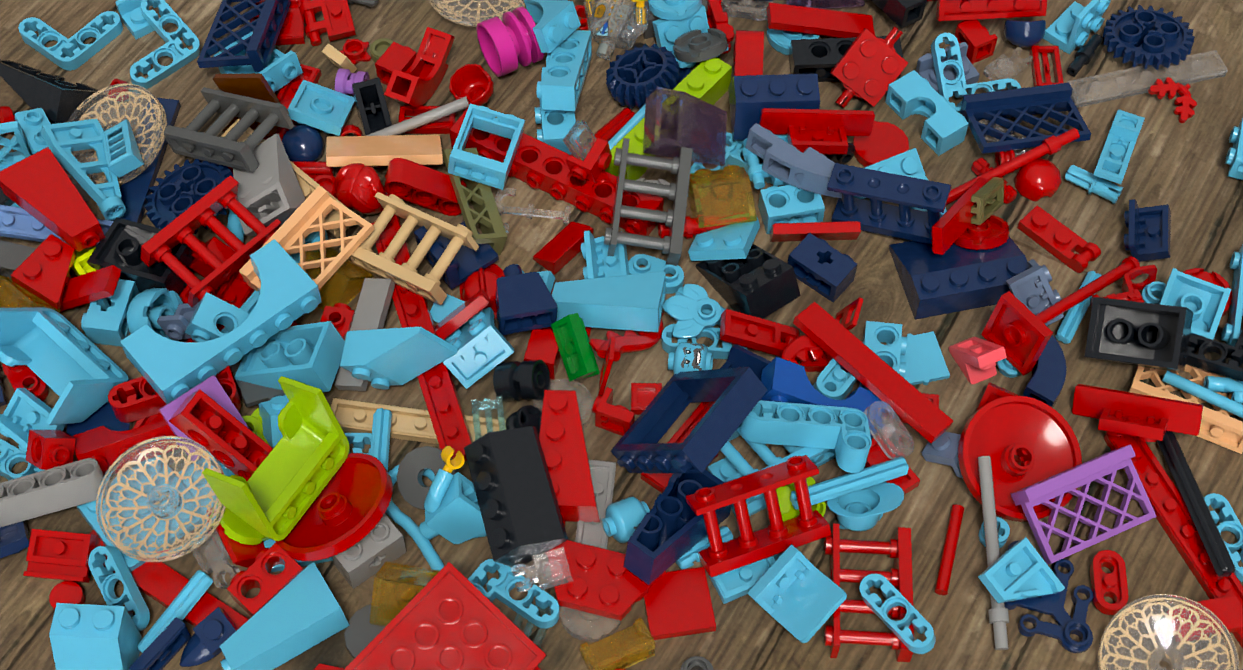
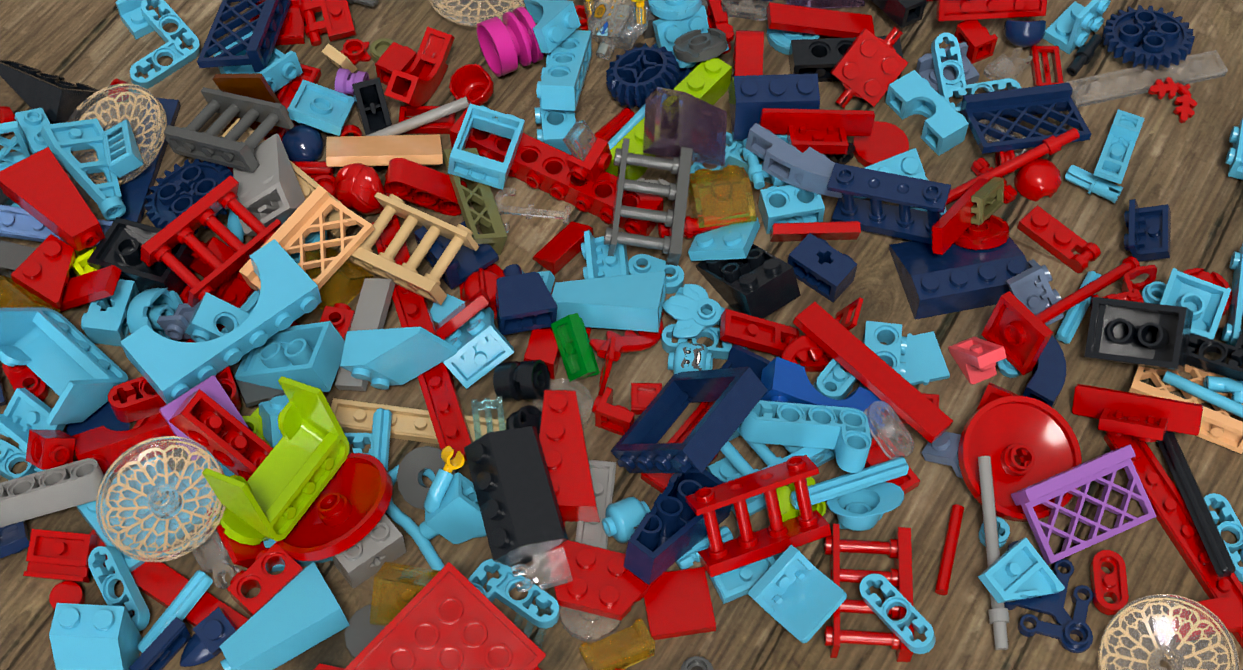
medium azure beam [18,11,123,71] -> none

